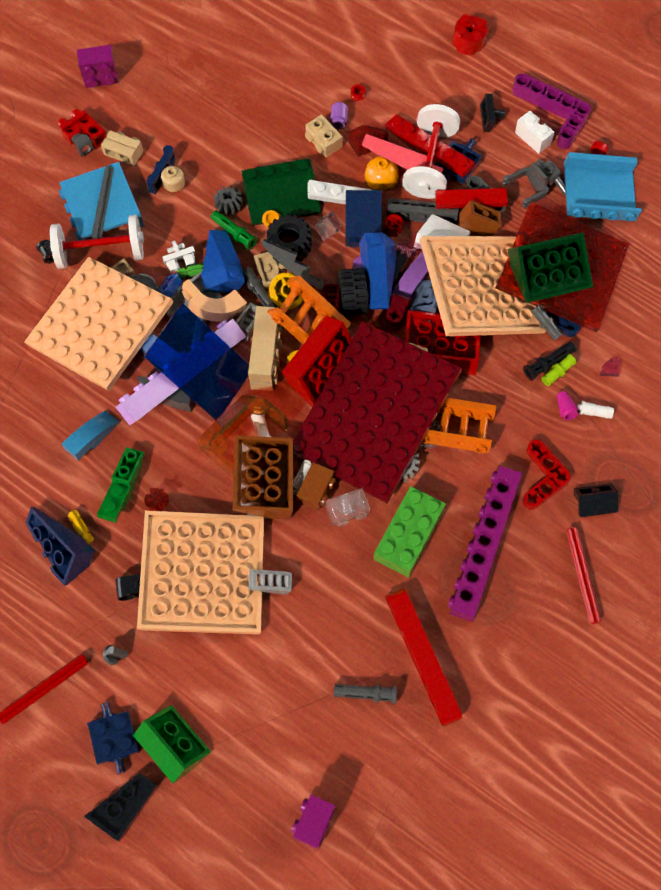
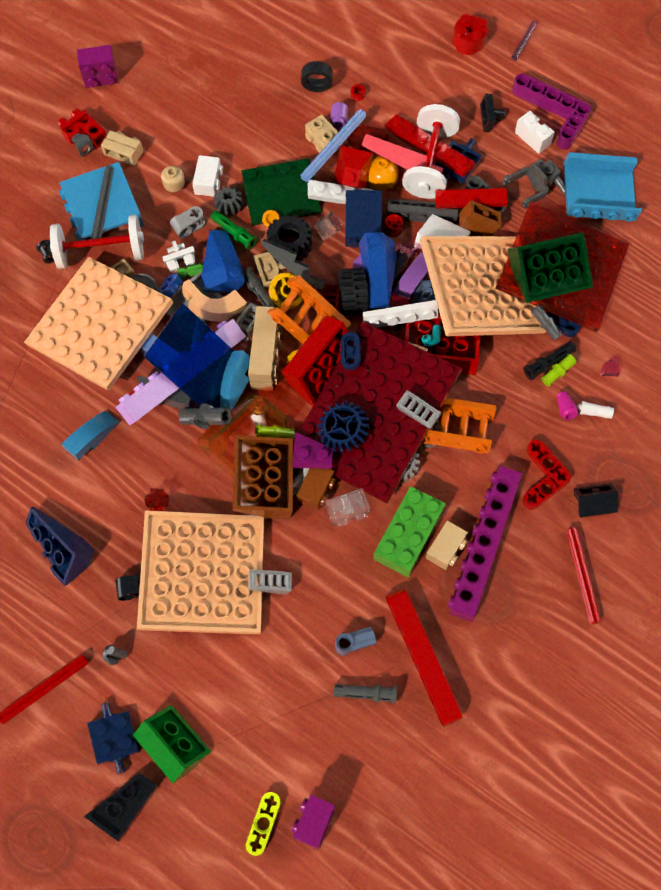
yellow axle [67,510,94,545] -> none
green slope [97,447,144,523] -> none
dark blue plate [146,145,176,195] -> none
red tile [590,141,609,155] -> none
none -> light grey piece [170,206,206,238]
none -> dark grey piece [178,403,232,429]
none -> white brick [192,155,223,197]
none -> dark azure slope [220,350,250,410]
none -> neon yellow beam [246,792,281,856]
none -> lime pin [255,425,295,439]
none -> magenta wing [293,433,333,469]
none -> medium blue axle [300,109,366,182]
none -> black tyre [301,61,333,92]
none -> dark blue gear [317,400,370,453]
none -> red slope [334,145,373,188]
none -> sand blue piece [335,627,376,656]
none -> dark blue plate [341,332,361,371]
none -> white plate [363,300,438,328]
none -> light grey slope [396,390,441,430]
none -> teal arm [422,325,442,347]
none -> tan piece [426,520,468,570]
none -> bar [512,20,538,61]

